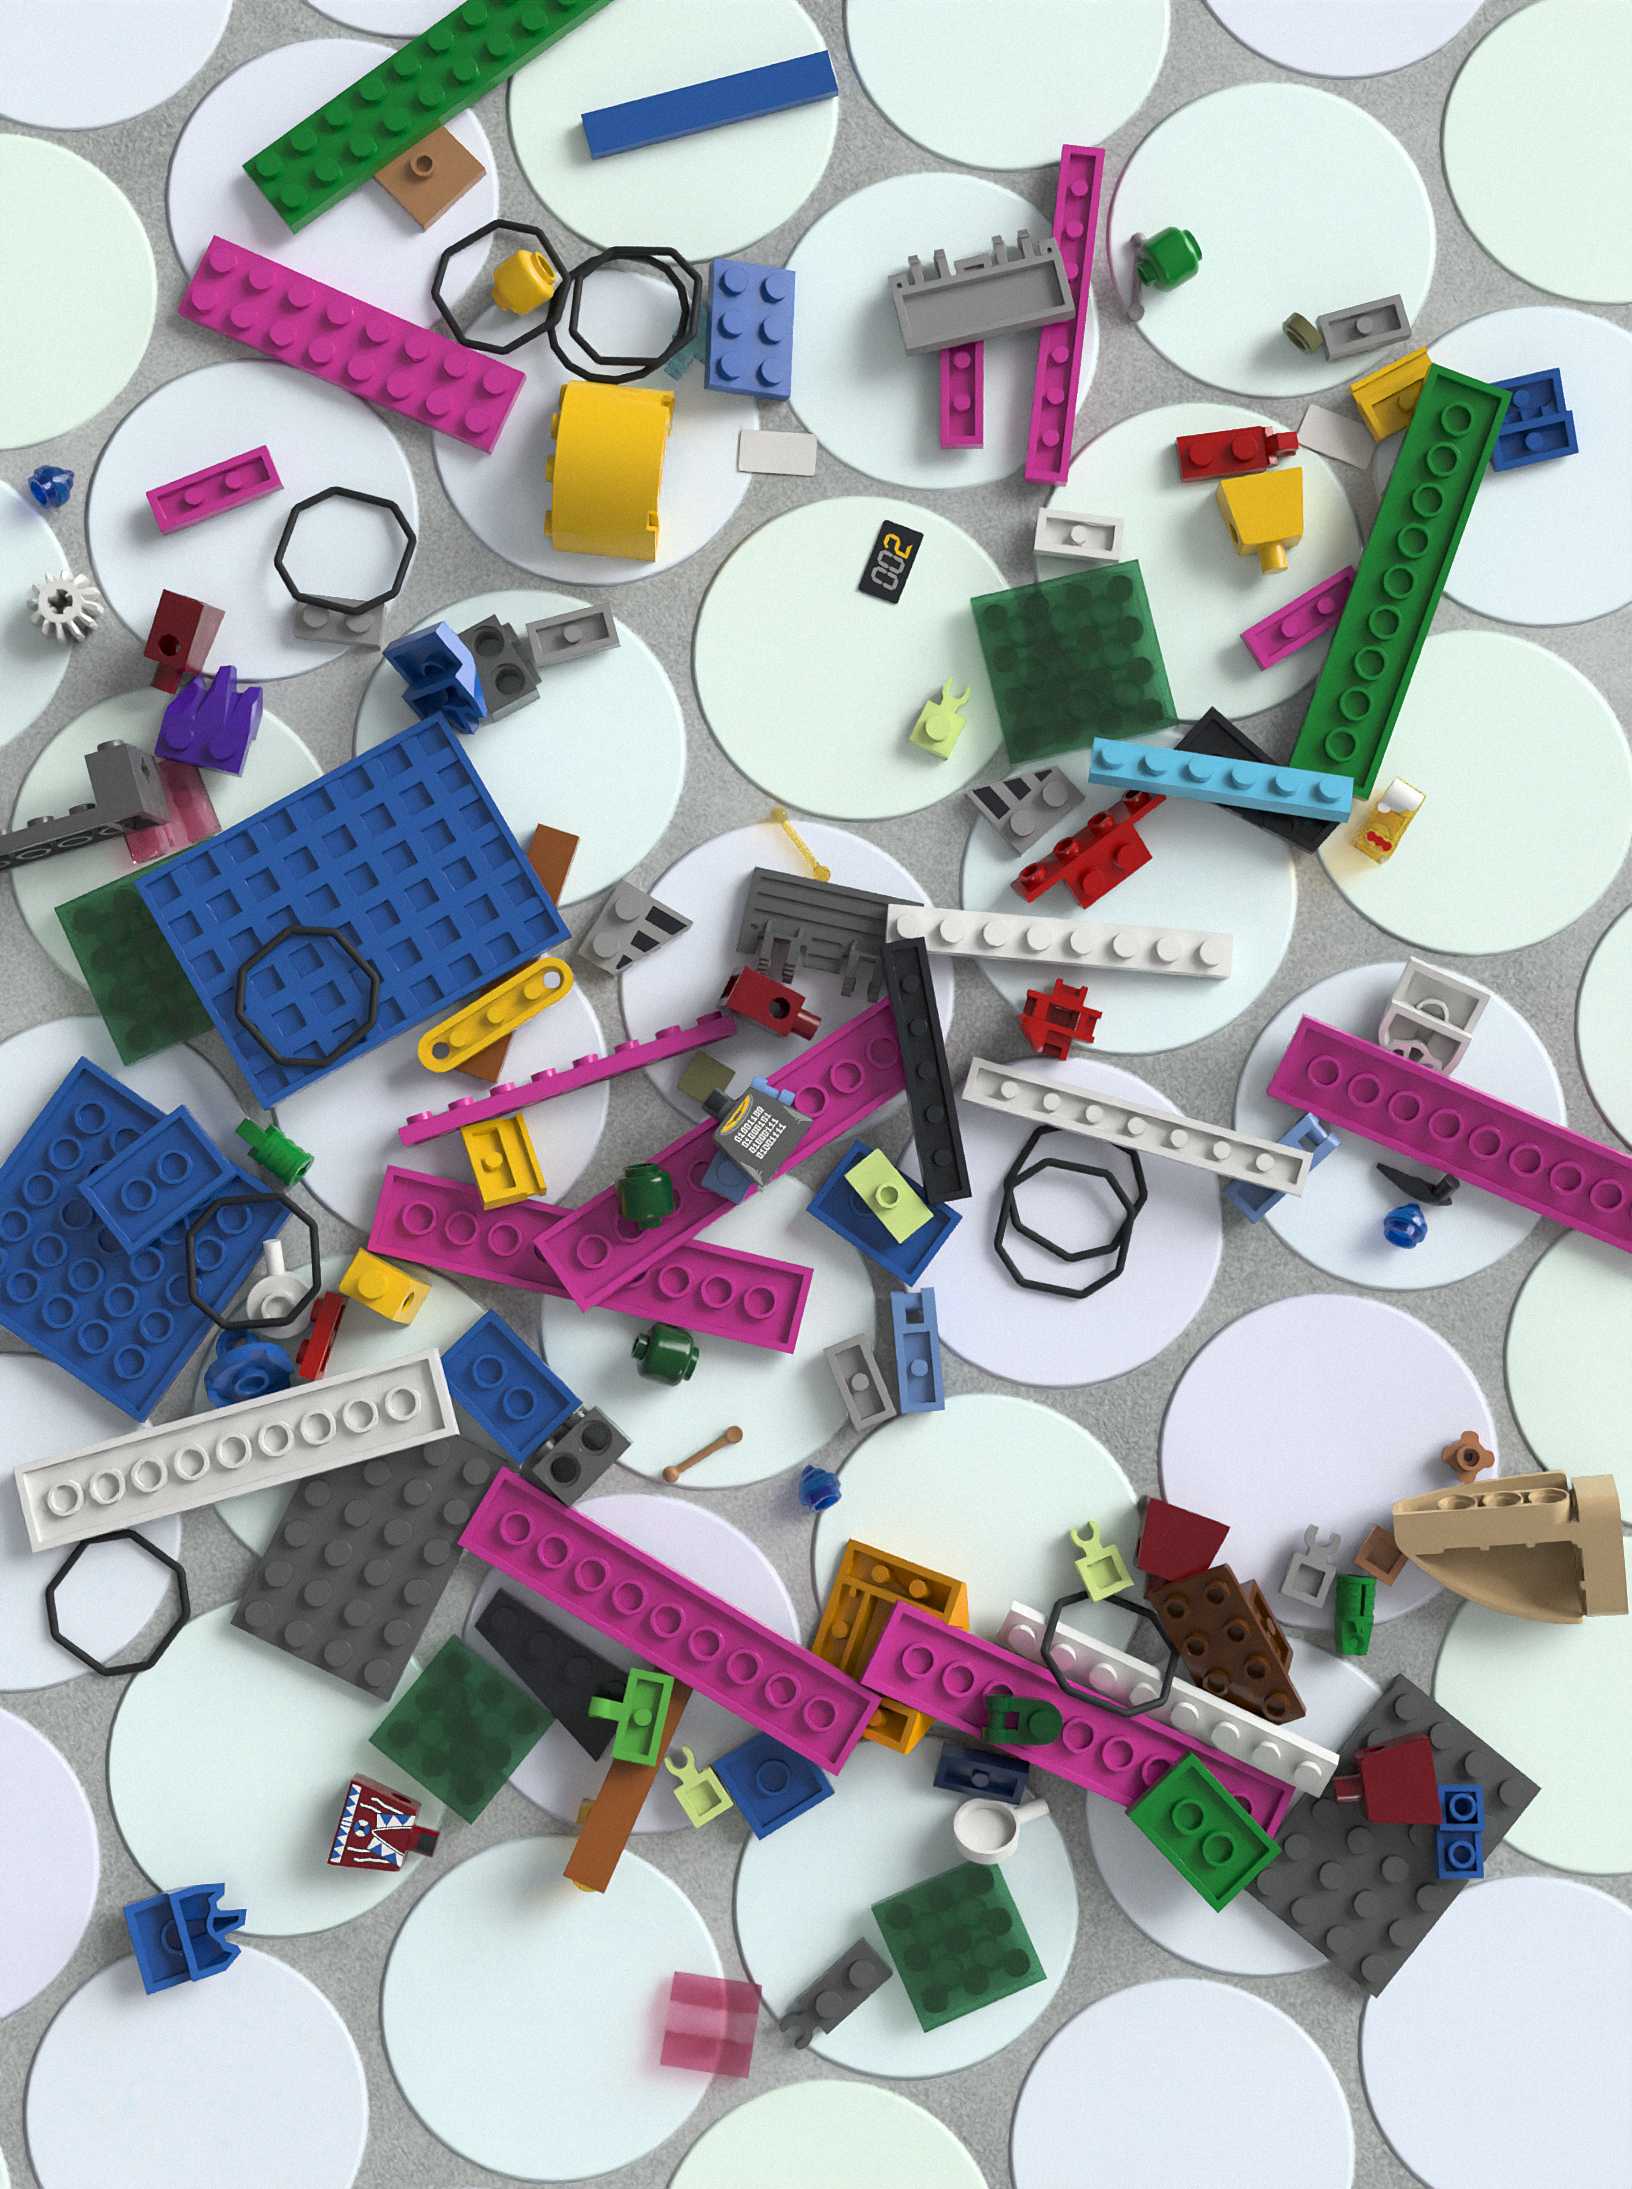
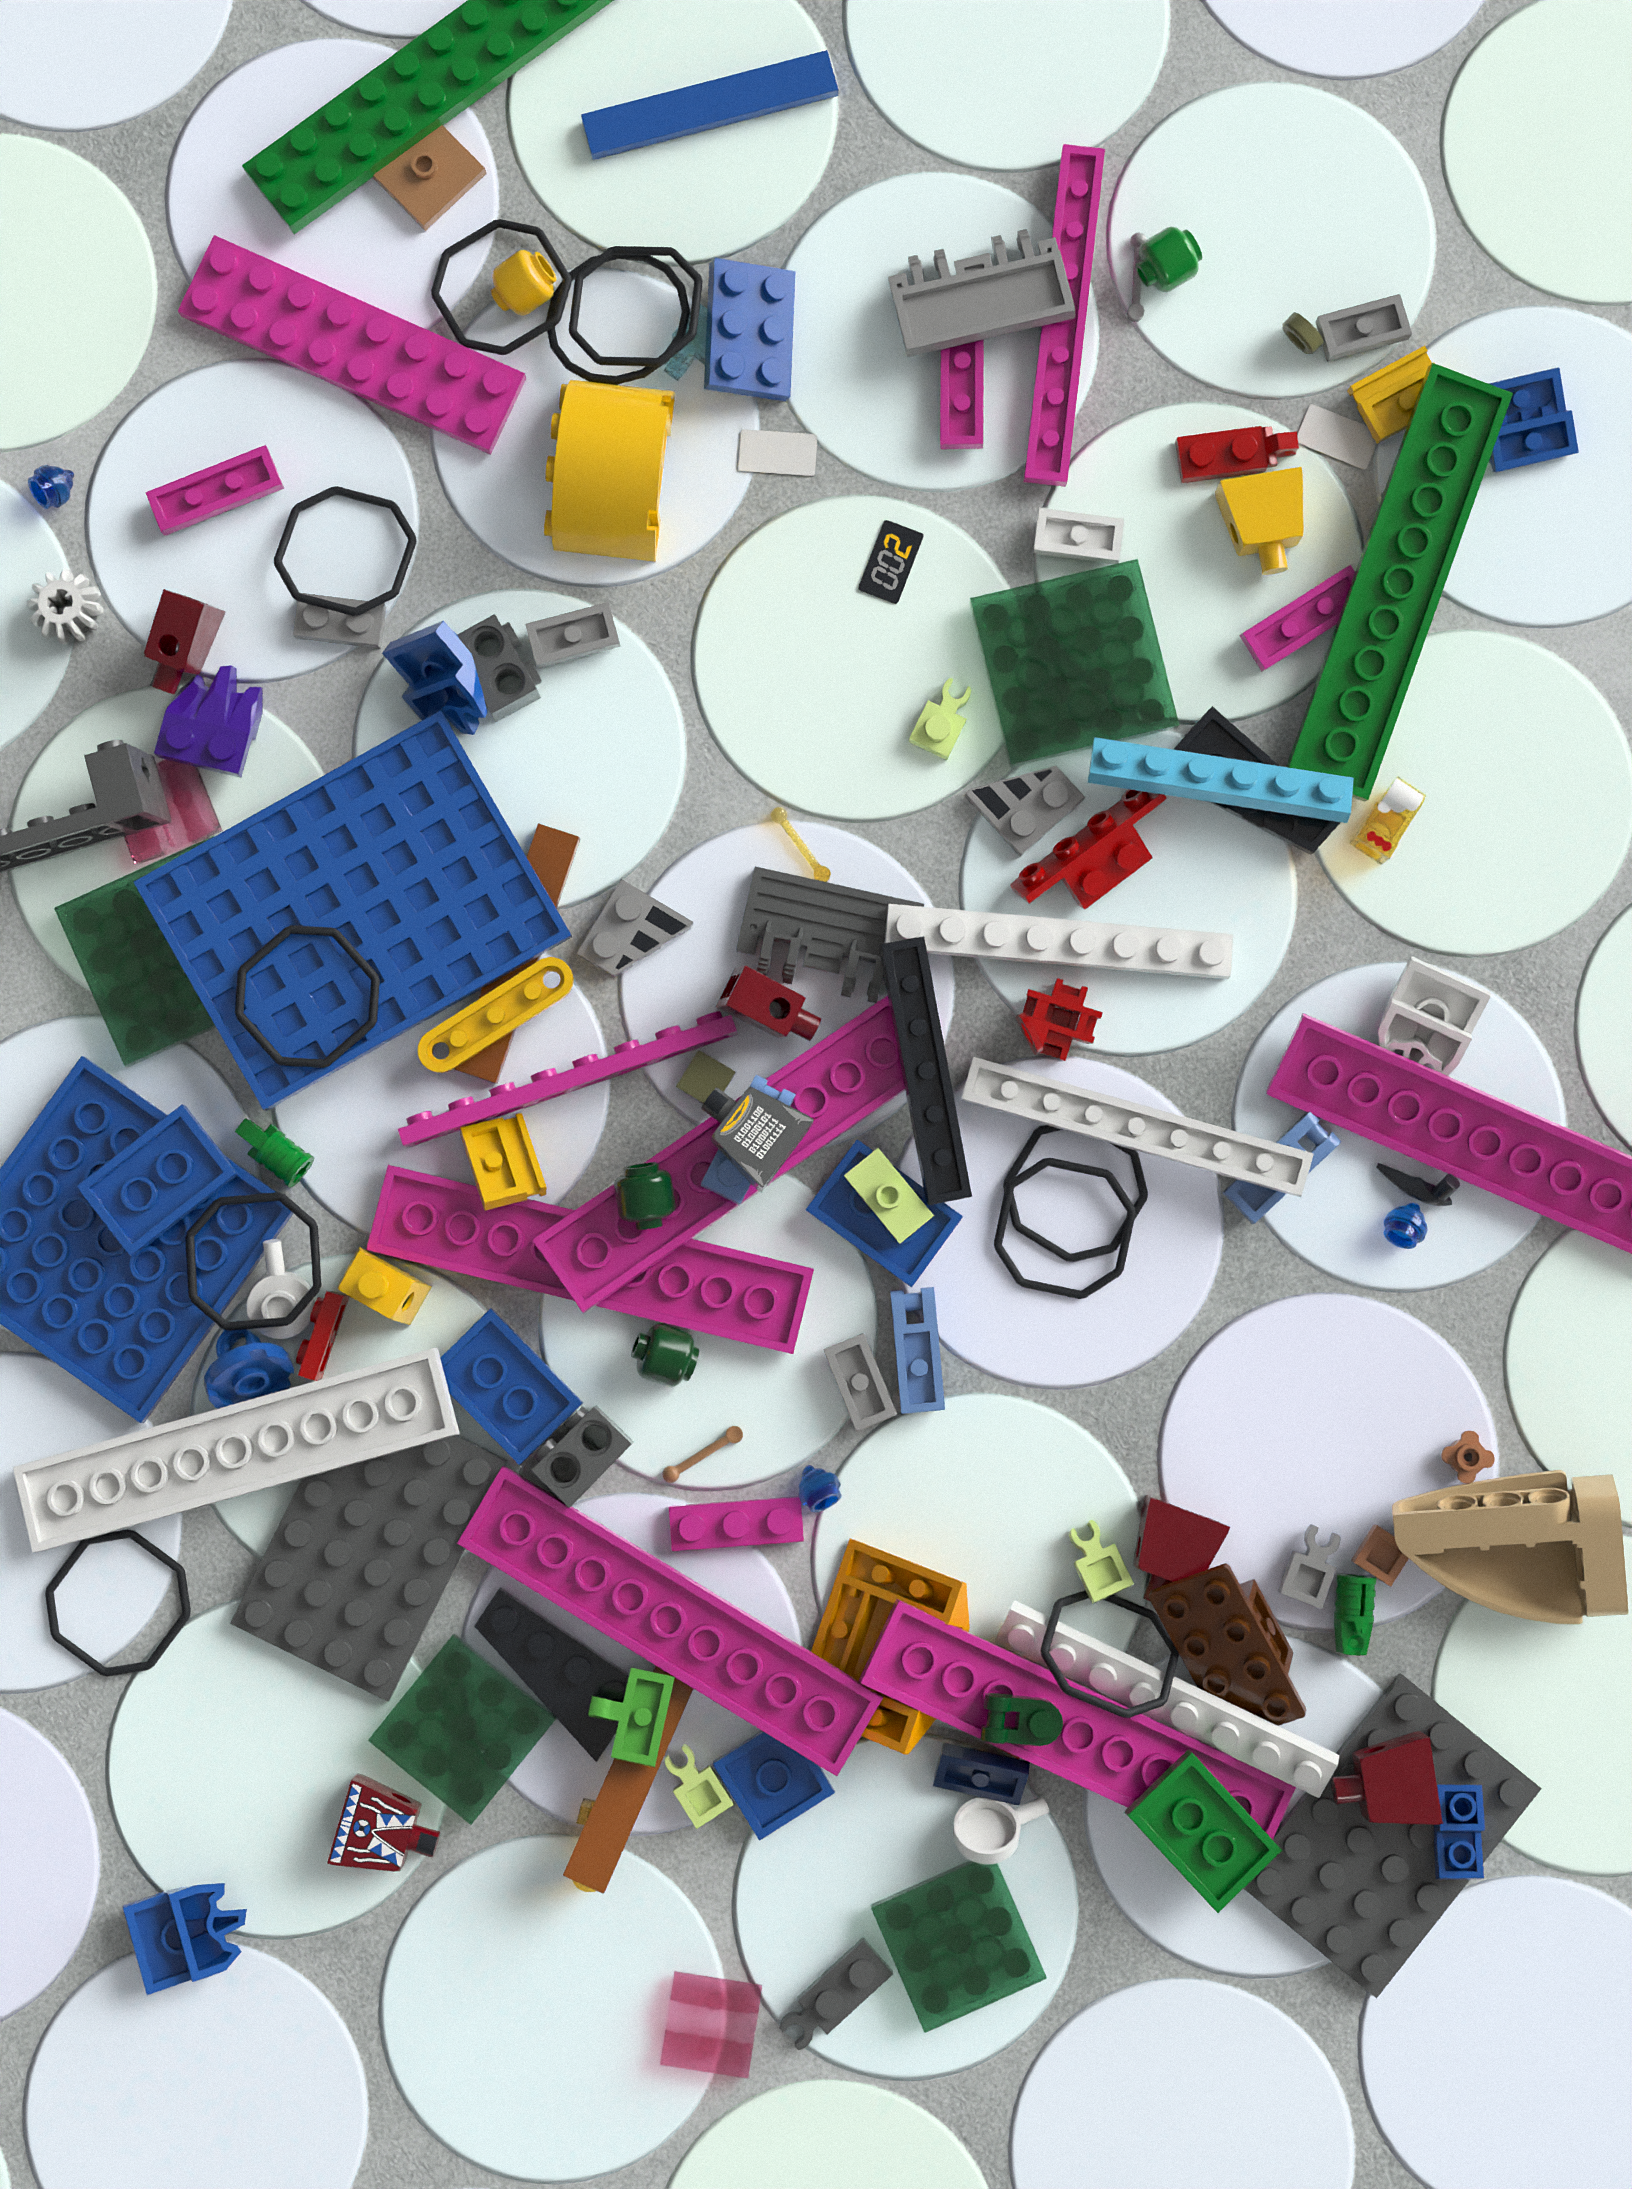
none -> dark pink plate [669,1496,804,1551]

